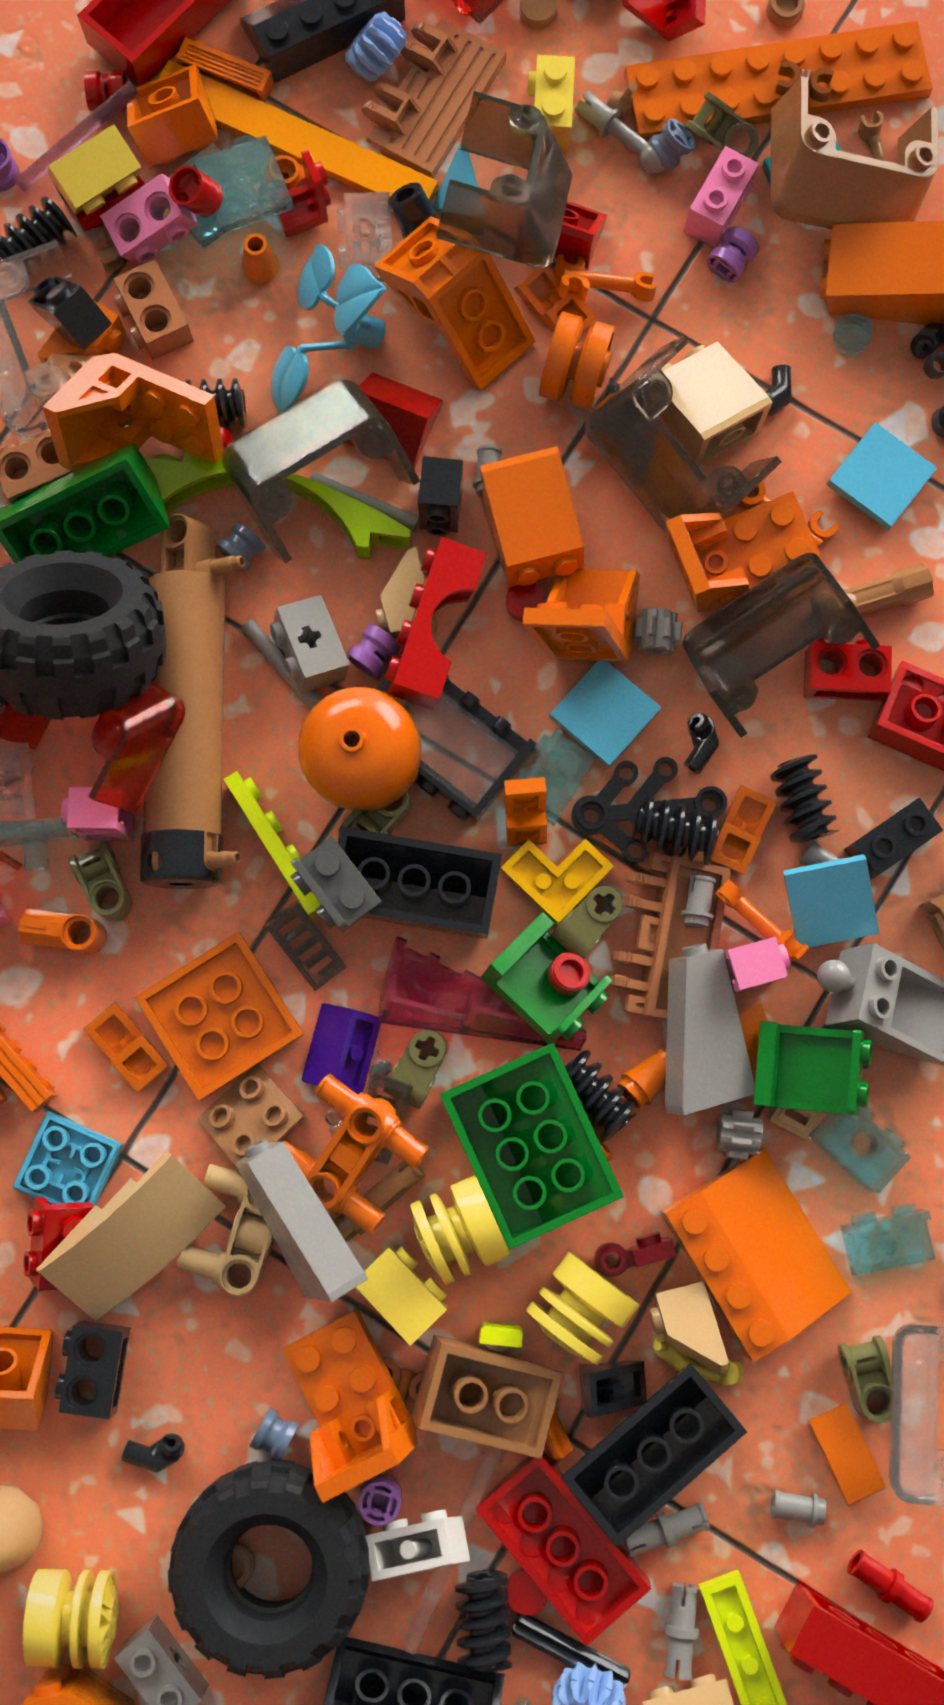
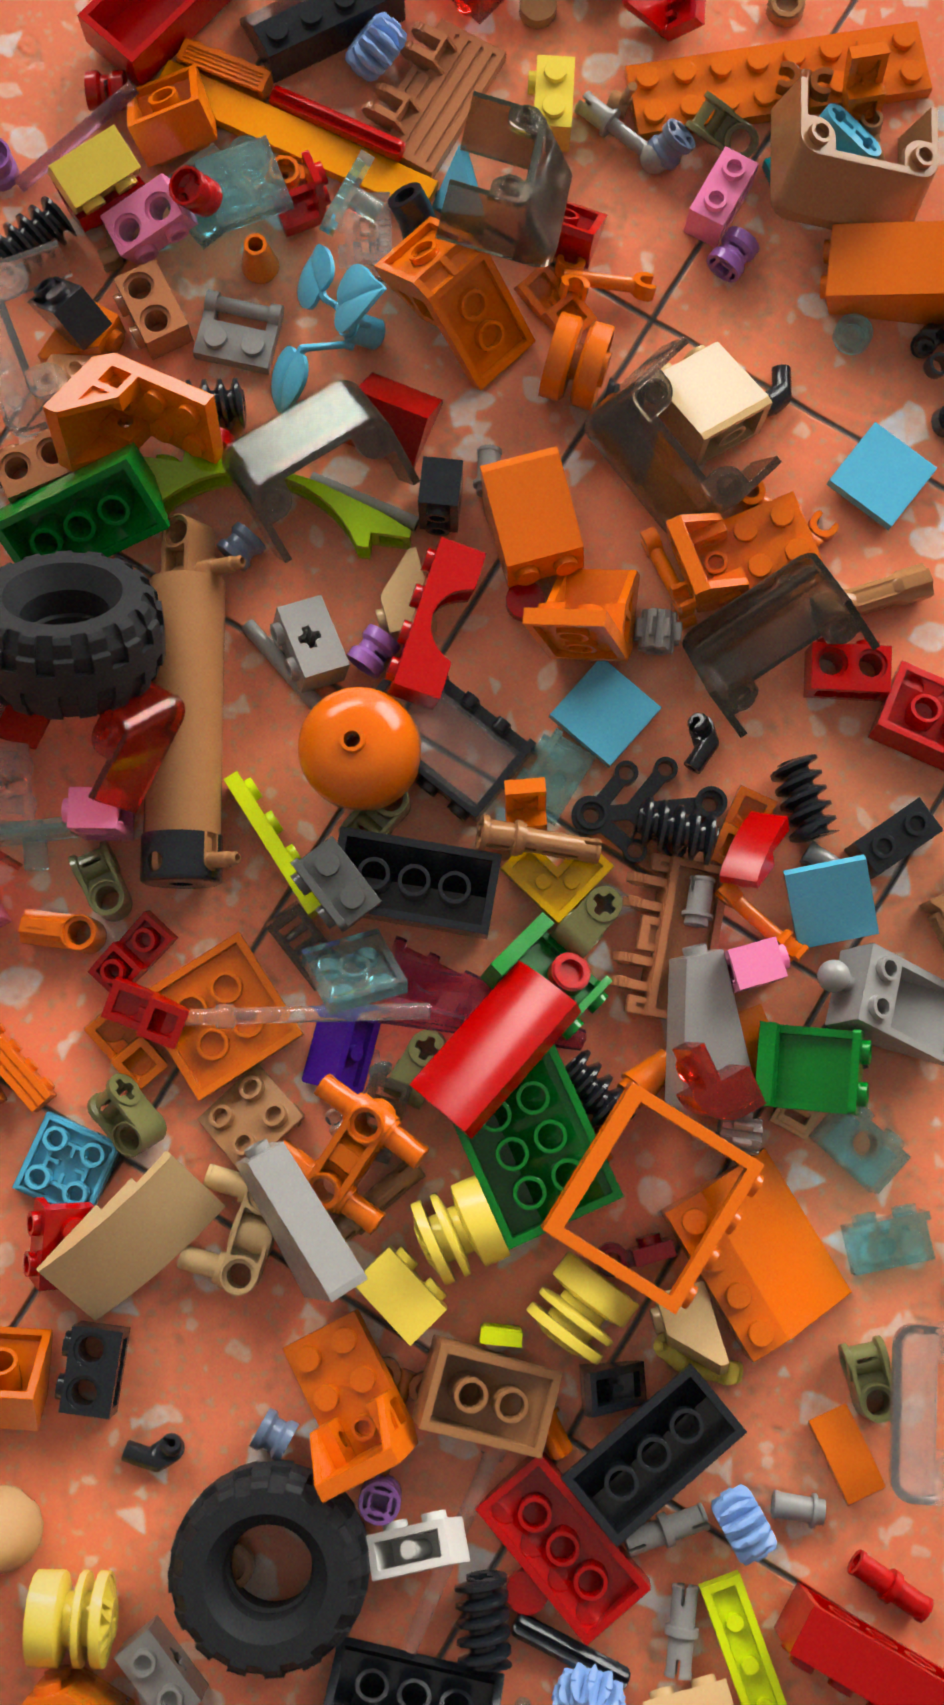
none -> red slope [87,910,178,993]
none -> olive piece [87,1073,167,1158]
none -> red slope [101,976,190,1050]
none -> clear bar [185,1003,431,1029]
none -> light grey plate [193,289,284,375]
none -> red axle [269,85,406,162]
none -> clear light blue plate [301,928,408,1015]
none -> clear light blue tile [319,149,385,237]
none -> slope [409,960,581,1139]
none -> medium nougat pin [476,814,602,865]
none -> orange window [540,1082,765,1315]
none -> orange bar [640,527,697,630]
none -> clear red brick [672,1042,766,1120]
none -> light blue gear [711,1484,777,1566]
none -> slope [719,811,790,888]
none -> medium azure beam [818,103,881,159]
none -> orange slope [841,41,890,123]

